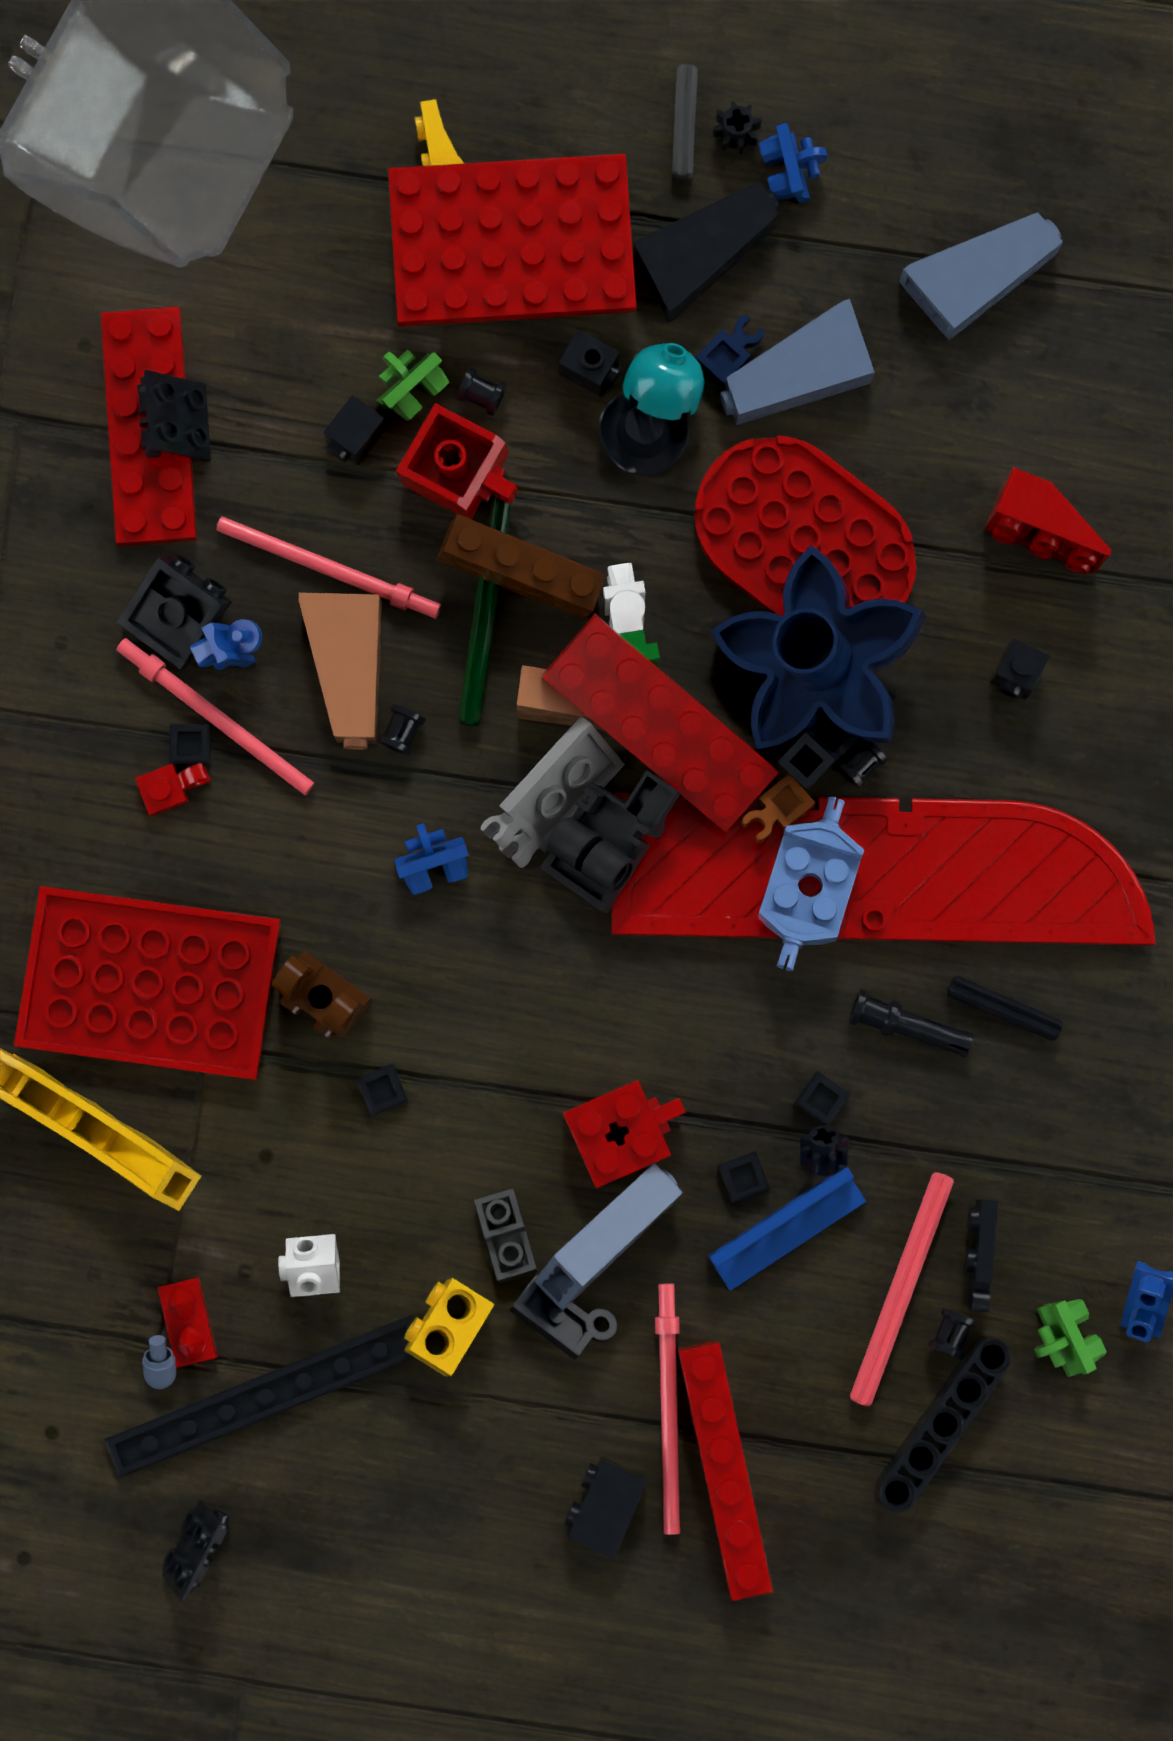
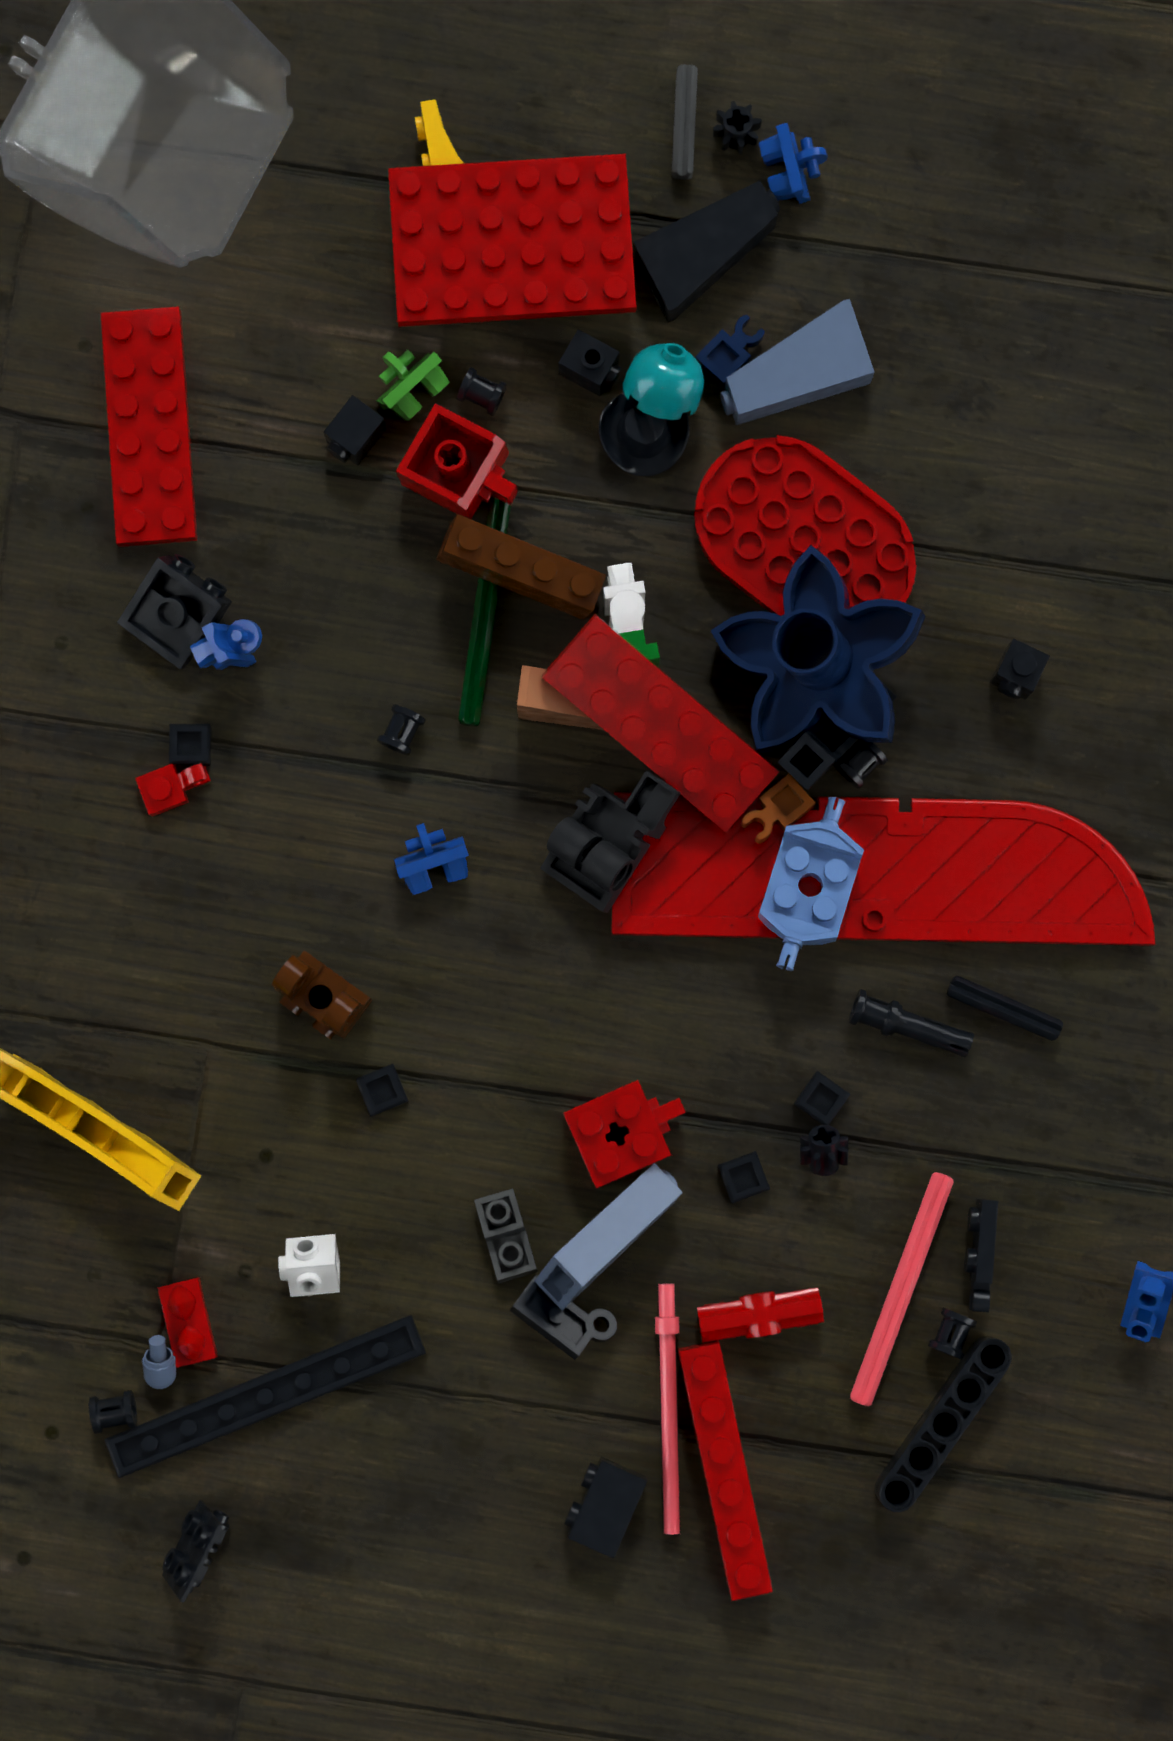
red plate [14,886,281,1080] -> none
coral bar [116,638,315,795] -> none
black hinge [137,370,211,461] -> none
coral bar [216,516,442,619] -> none
nougat slope [299,593,382,750] -> none
yellow brick [404,1278,495,1376] -> none
light grey tile [480,716,625,868] -> none
blue fence [707,1167,866,1291] -> none
sand blue slope [899,212,1063,340] -> none
red slope [984,467,1112,574] -> none
bright green hips [1034,1299,1107,1377] -> none
none -> black bush [89,1390,138,1434]
none -> red piece [696,1287,824,1342]

